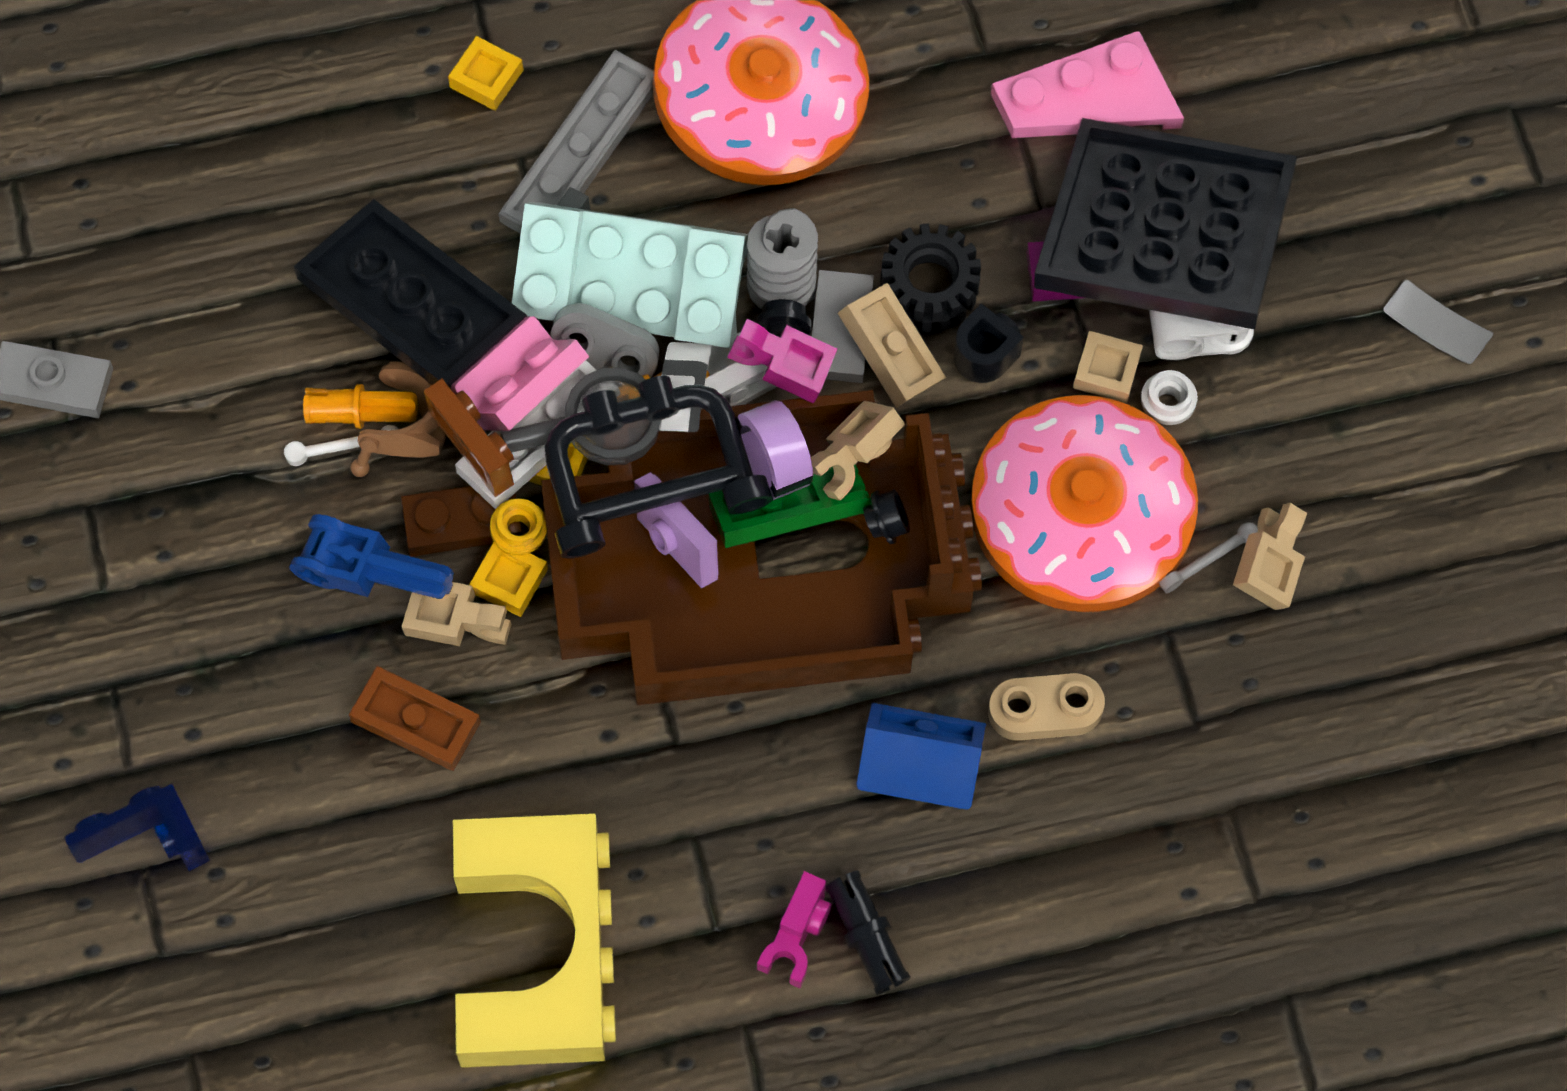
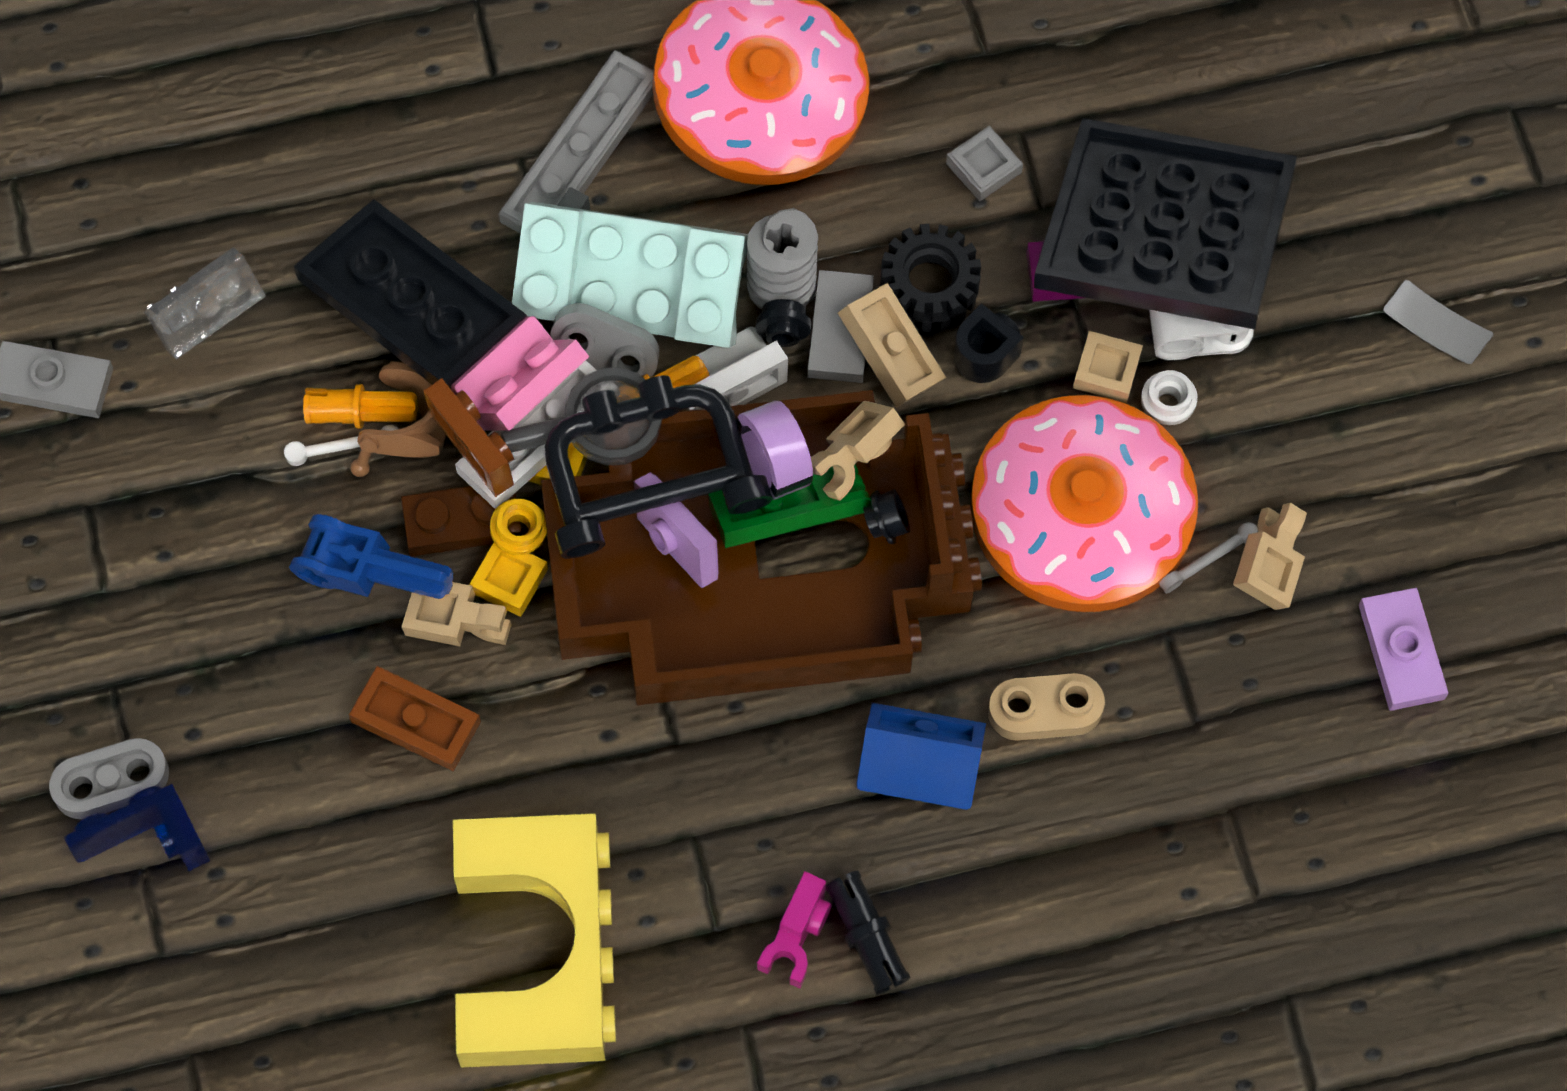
yellow plate [448,36,523,111] -> none
sticker [660,342,712,432] -> none
dark pink plate [727,319,837,403] -> none
bright pink wing [991,31,1184,138] -> none
none -> light grey plate [49,738,169,819]
none -> clear plate [144,247,266,360]
none -> light grey tile [946,126,1023,202]
none -> lavender plate [1359,588,1448,711]

